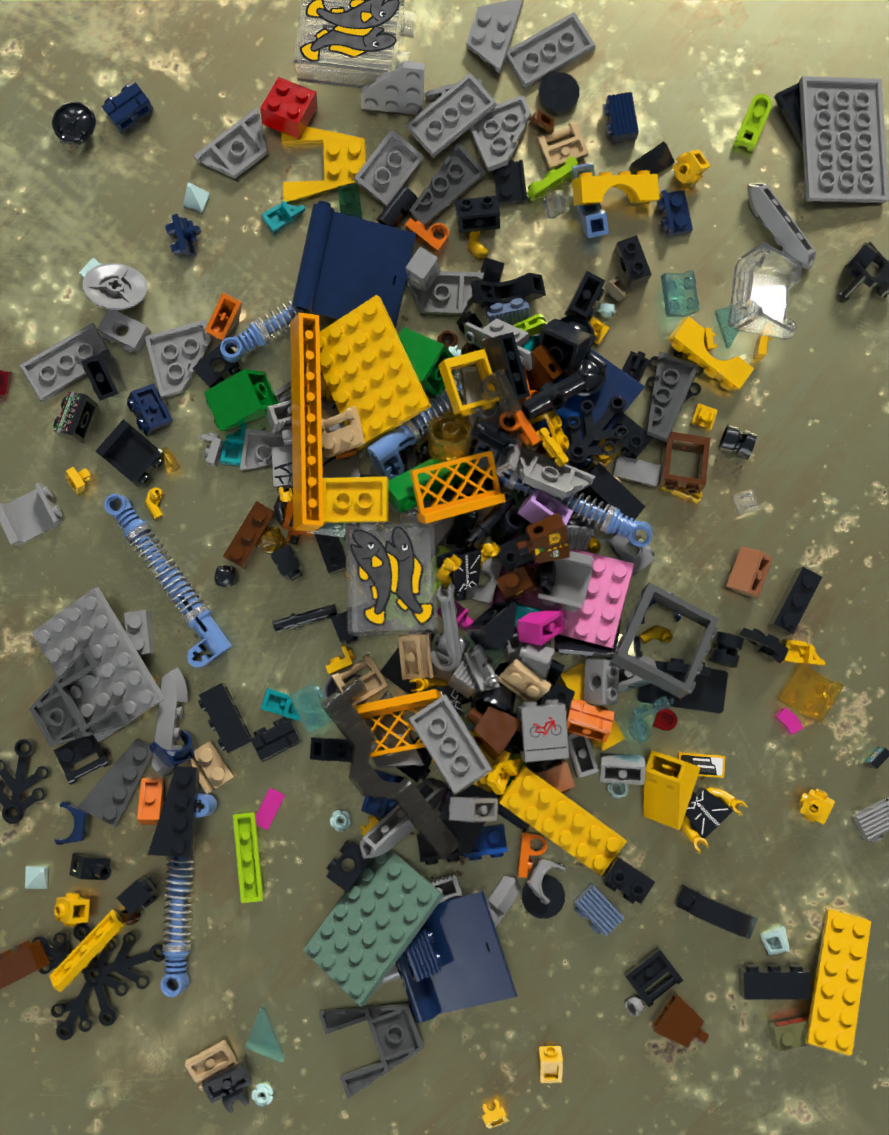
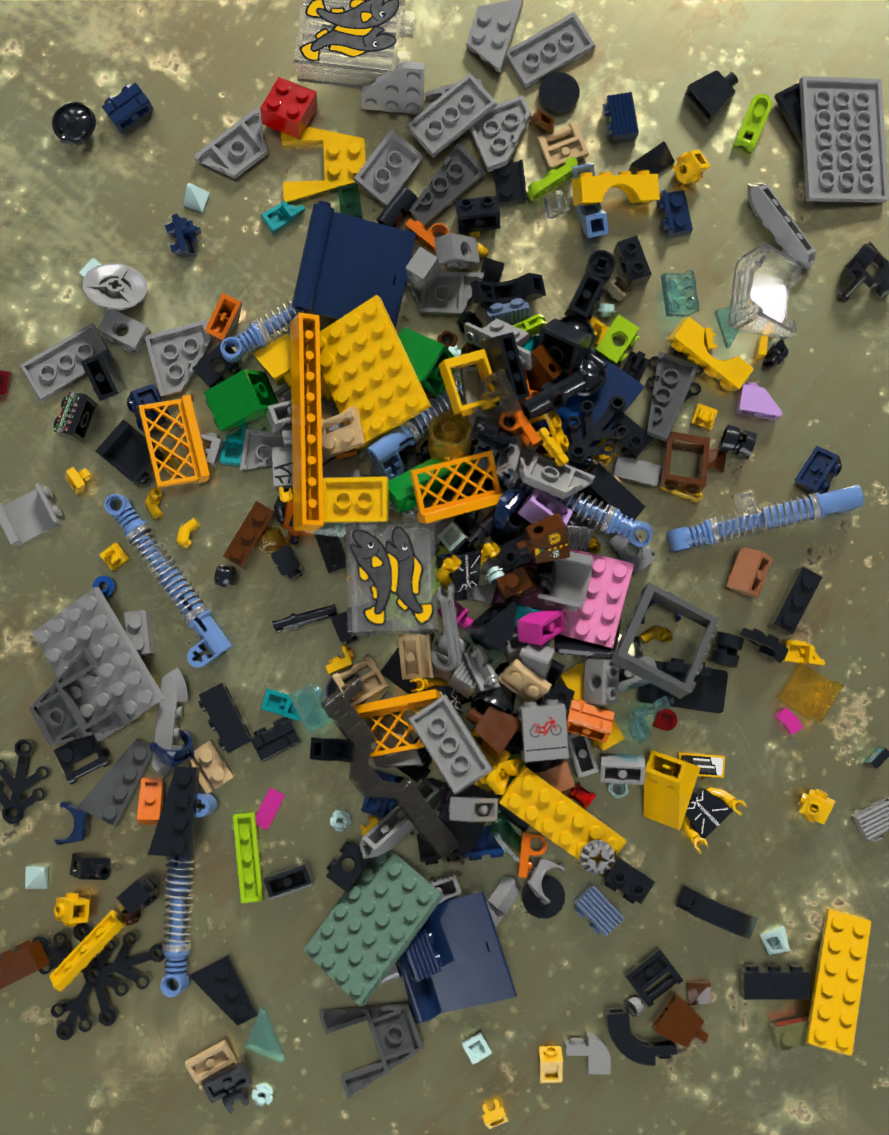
none -> blue plate [93,576,115,597]
none -> yellow tile [99,542,131,572]
none -> light orange fence [138,395,210,488]
none -> yellow arm [176,517,200,549]
none -> black wing [189,954,258,1026]
none -> yellow torso [253,333,291,389]
none -> black brick [263,861,314,900]
none -> light grey brick [434,233,480,270]
none -> light aqua plate [437,522,468,551]
none -> light aqua plate [462,1032,492,1065]
none -> light aqua plate [485,566,505,585]
none -> clear green piece [492,811,521,863]
none -> dark blue helmet [494,488,525,529]
none -> light grey brick [564,1032,611,1075]
none -> red bush [567,782,596,810]
none -> light grey gear [580,840,615,876]
none -> black wheel [585,250,615,284]
none -> lime brick [595,314,640,366]
none -> black arch [604,1008,677,1066]
none -> medium blue piece [666,485,864,553]
none -> black torso [685,70,738,124]
none -> reddish brown slope [686,980,711,1005]
none -> reddish brown slope [707,448,727,472]
none -> lavender slope [735,382,782,420]
none -> black piece [762,338,788,368]
none -> dark blue bracket [794,446,842,494]

